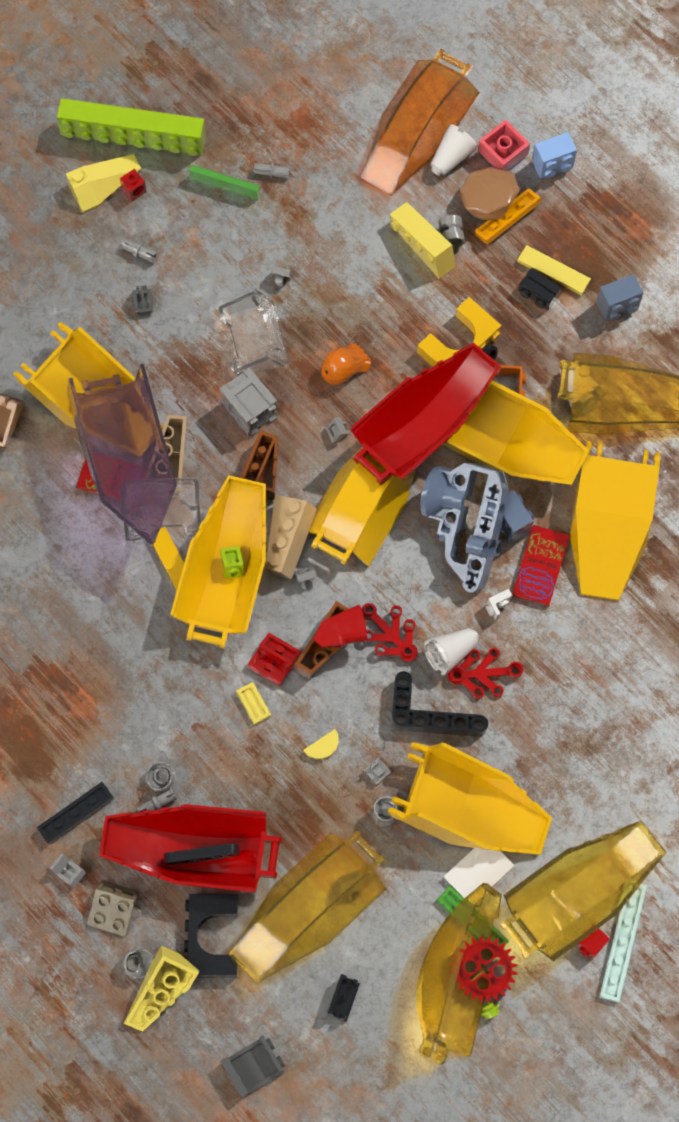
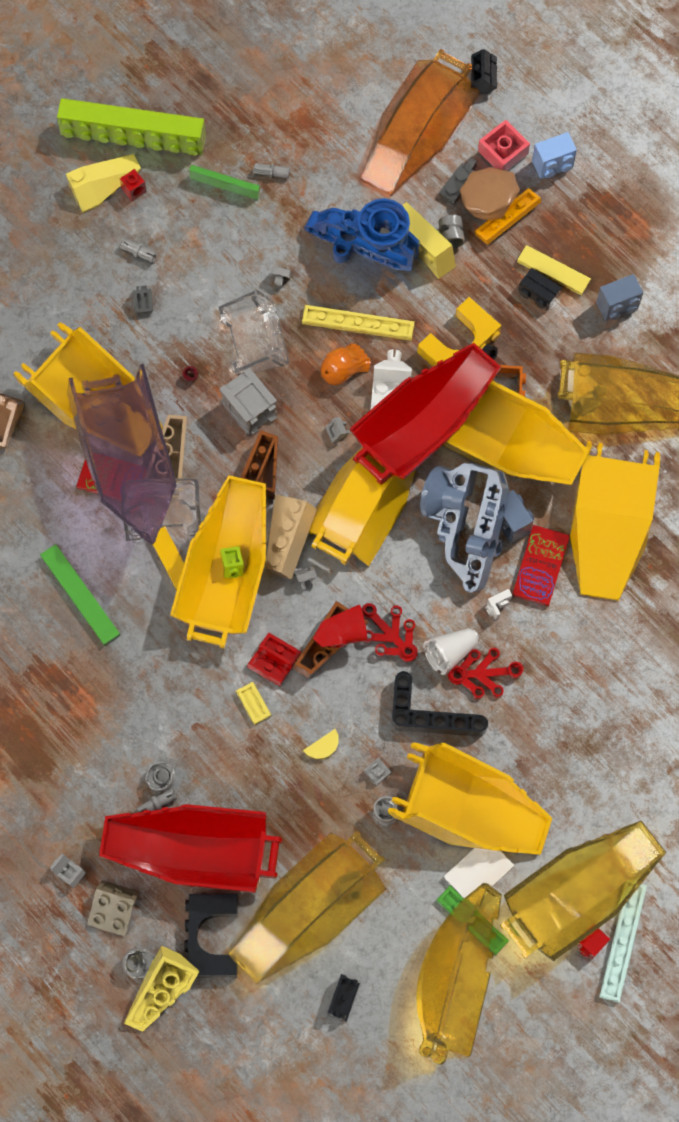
black plate [37,781,114,845] -> none
black beam [164,844,239,865] -> none
dark grey panel [220,1036,285,1099] -> none
white cone [430,124,478,176] -> none
red gear [452,936,518,1002] -> none
lime plate [480,1002,500,1020] -> none
none -> bright green tile [40,544,121,646]
none -> dark red hinge [183,366,198,382]
none -> light yellow tile [302,305,414,341]
none -> blue piece [304,198,420,271]
none -> white plate [371,349,412,409]
none -> dark grey hinge [439,157,477,205]
none -> black brick [471,49,497,94]

